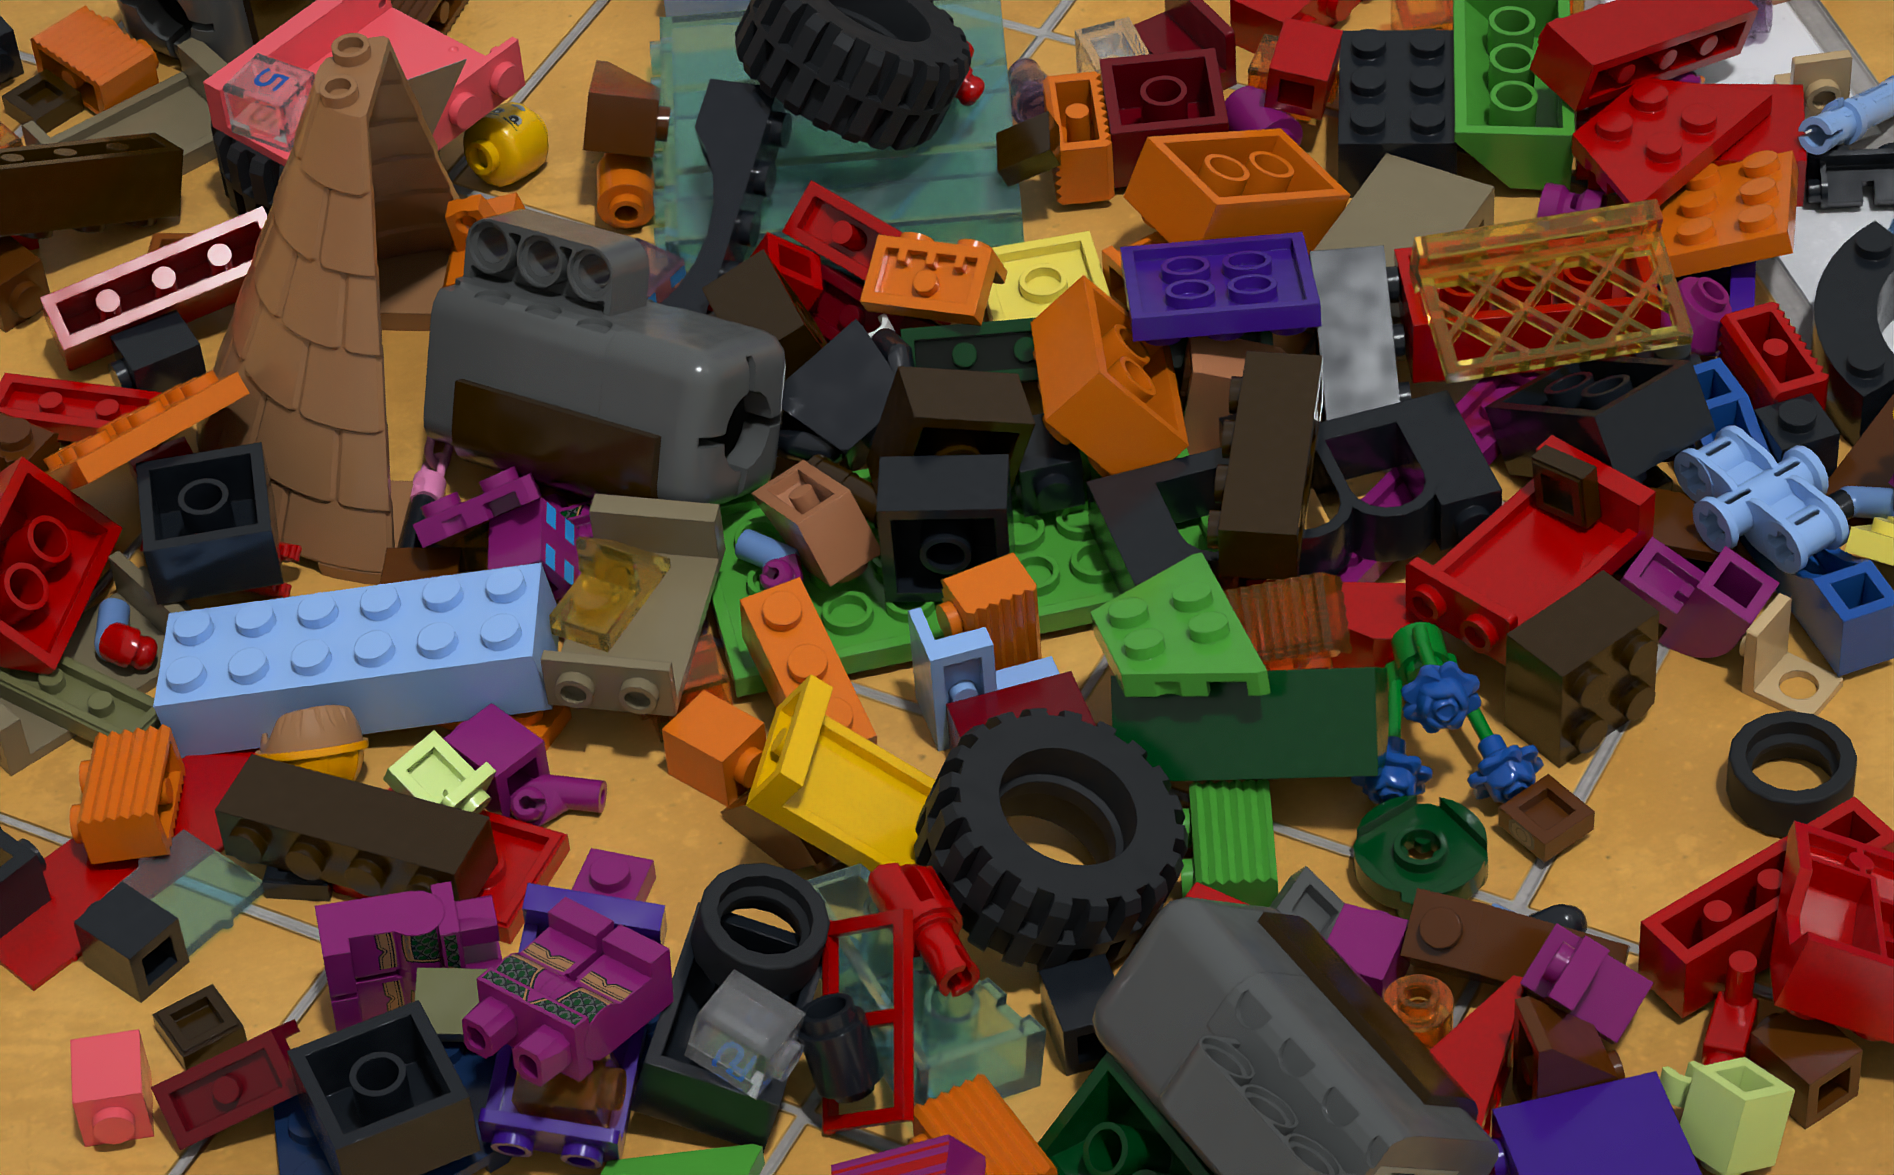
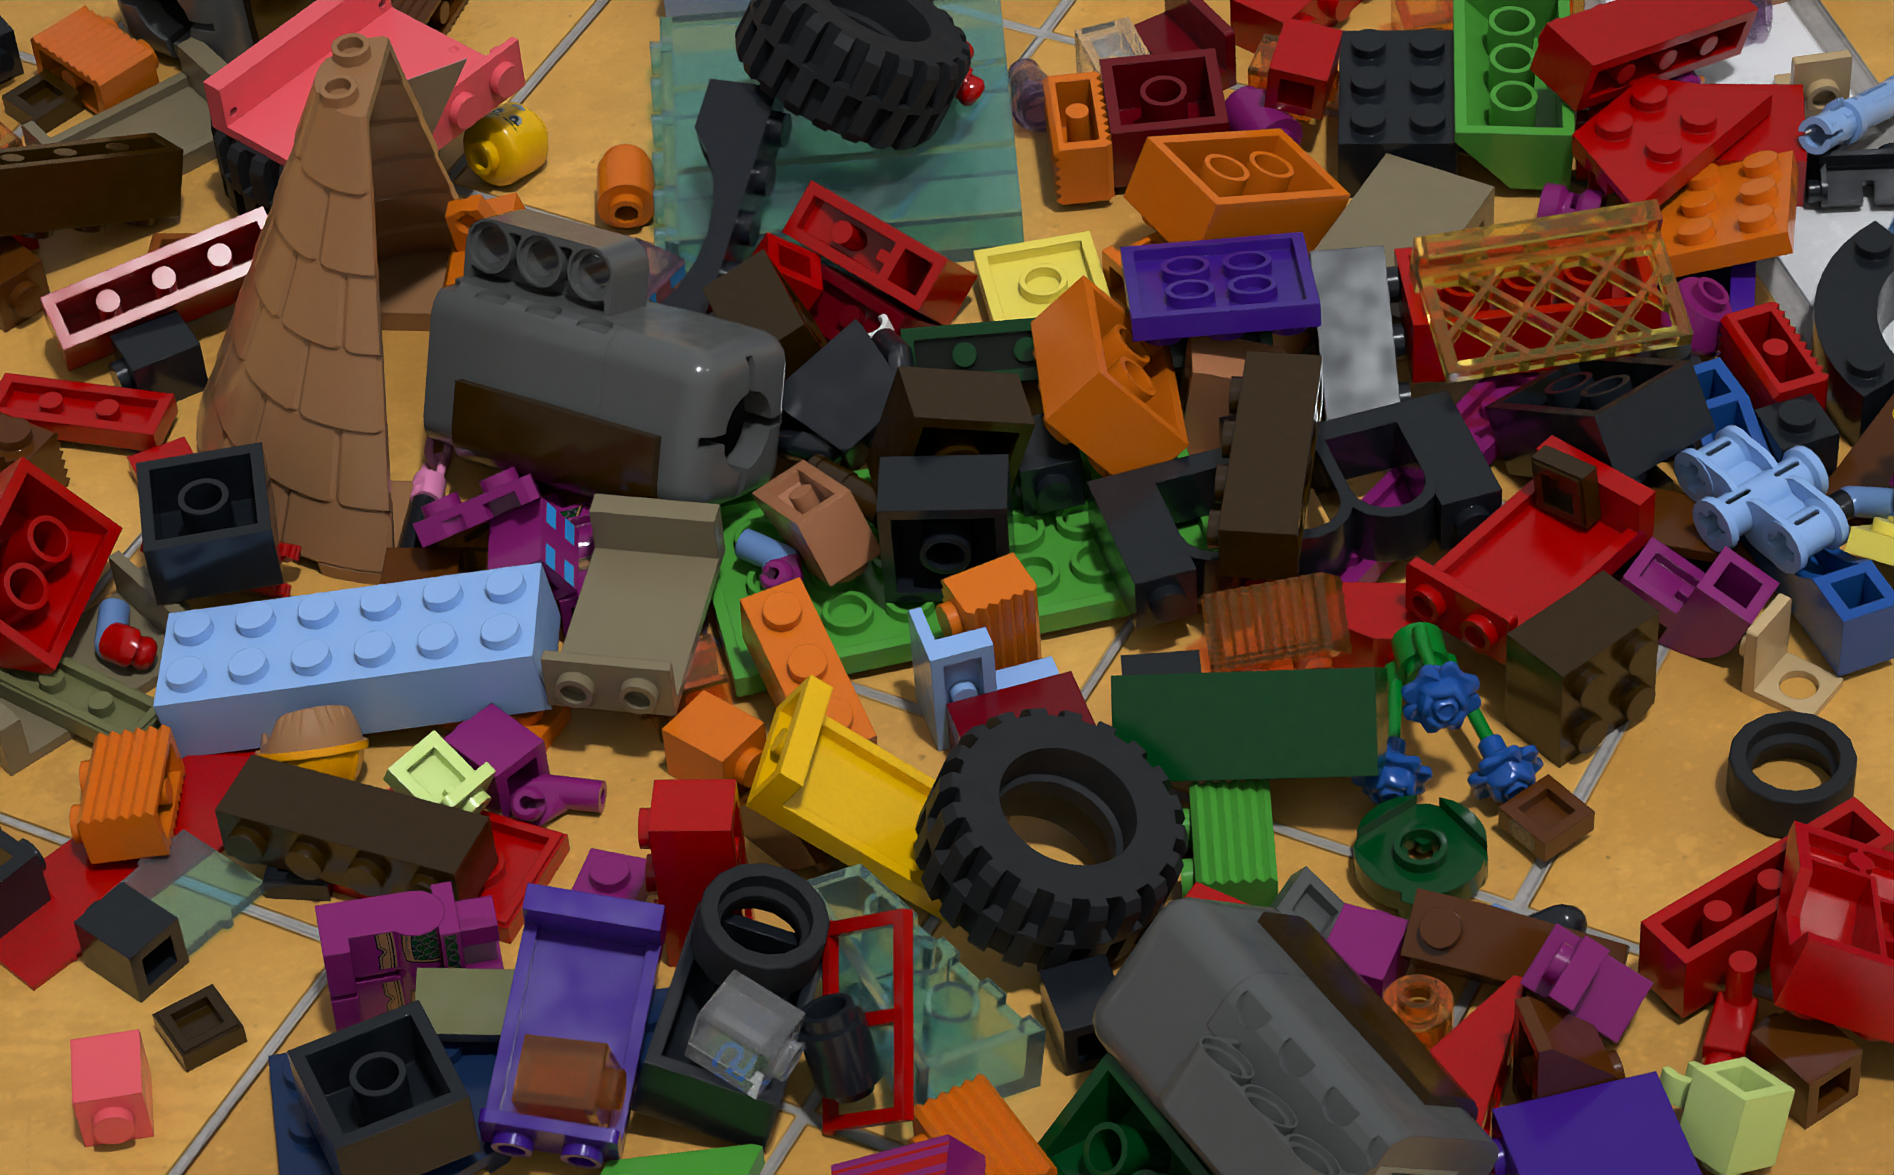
orange plate [43,370,250,491] -> none
dark red panel [151,1019,300,1150] -> none
clear brick [223,53,315,153] -> none
magenta hips [462,897,674,1087] -> none
clear yellow slope [549,536,671,652] -> none
reddish brown slope [583,60,671,158] -> none
orange bracket [860,232,1007,326] -> none
red arm [867,863,980,997] -> none
dark brown tile [996,111,1061,187] -> none
bright green wing [1090,552,1271,697] -> none
none -> red brick [638,779,755,967]

